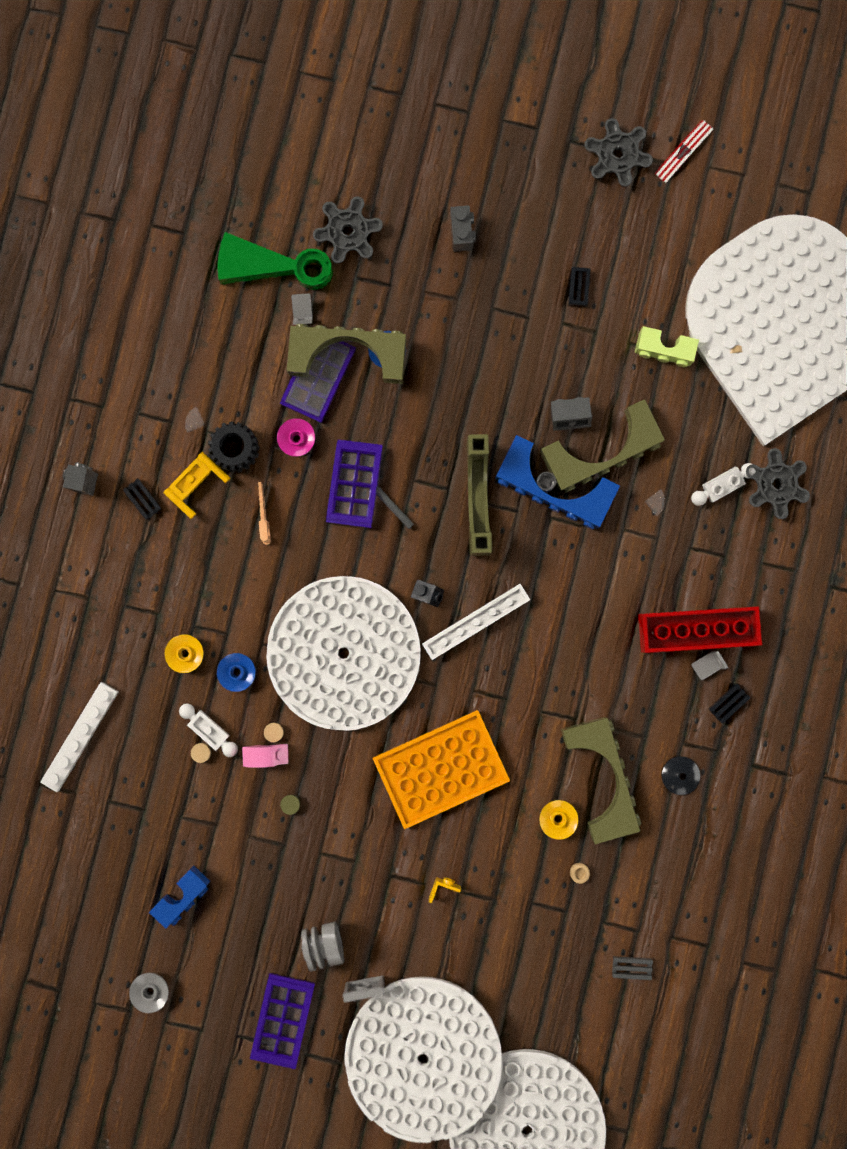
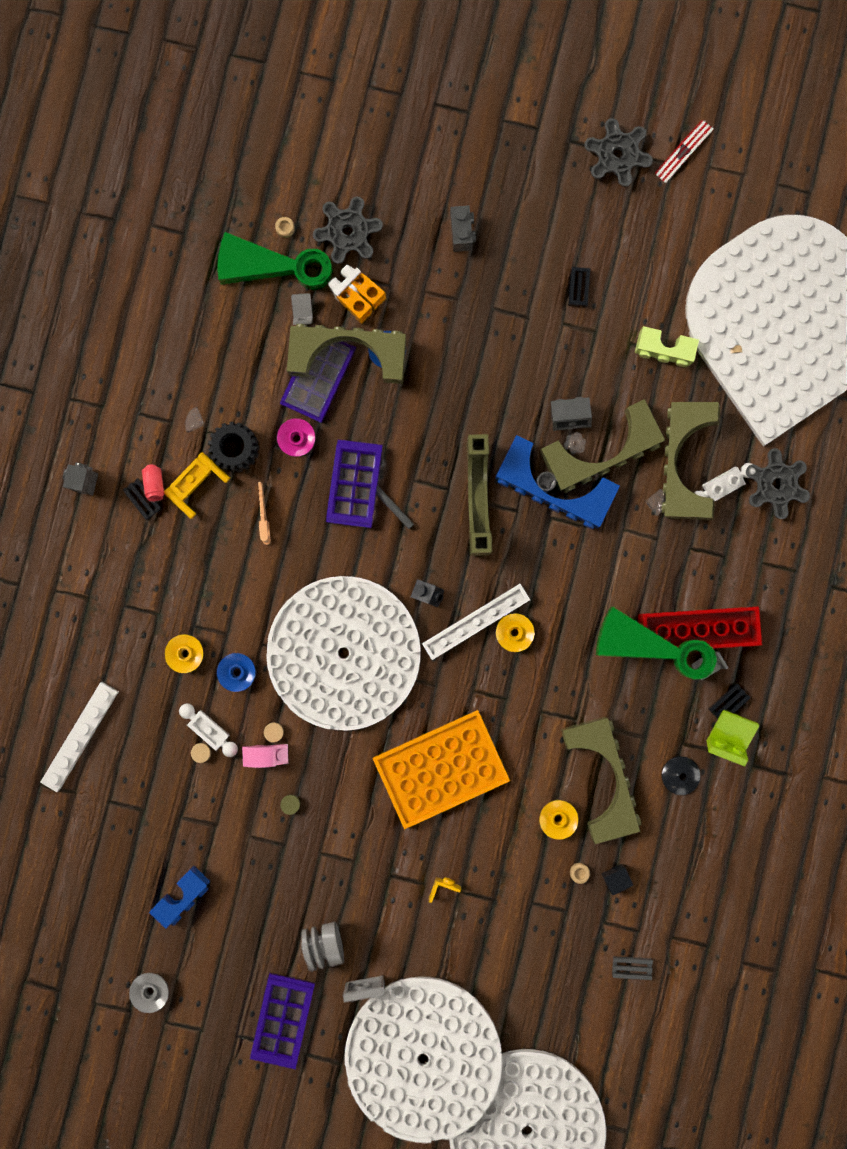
none -> coral head [142,464,164,501]
none -> tan tile [275,217,295,238]
none -> light orange hips [328,265,386,324]
none -> yellow dish [496,613,534,652]
none -> clear plant [564,432,586,454]
none -> green piece [596,607,717,679]
none -> black panel [601,864,633,895]
none -> olive arch [662,402,720,520]
none -> lime bracket [706,710,759,766]

